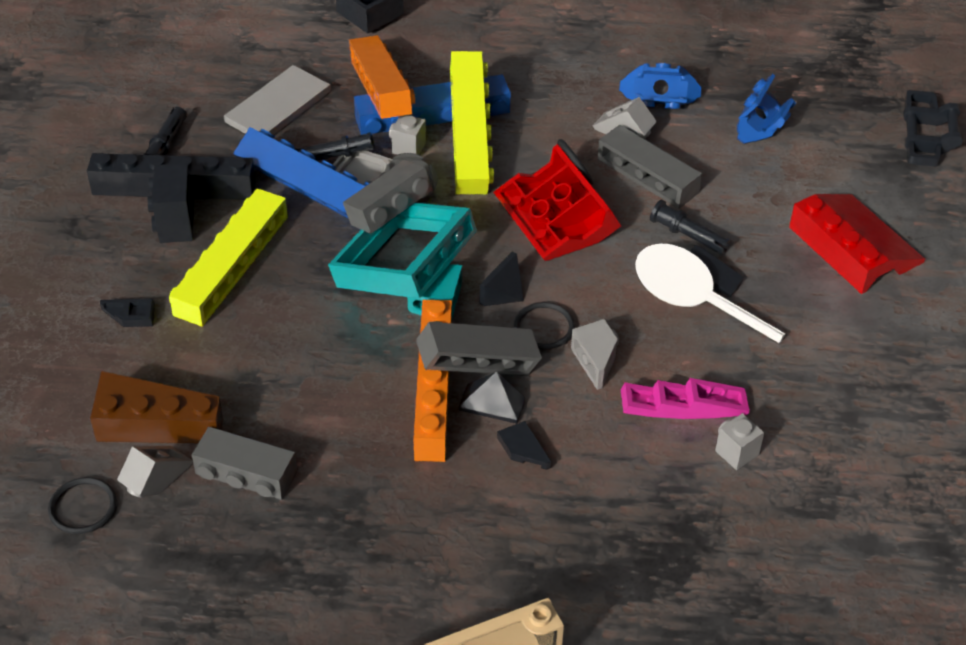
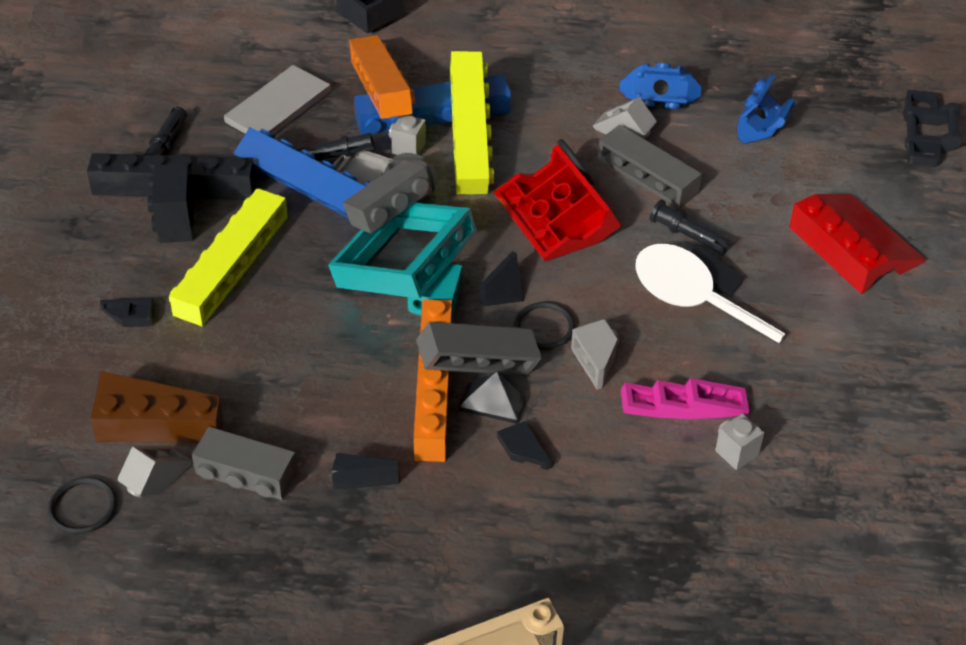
none -> black slope [332,453,400,489]

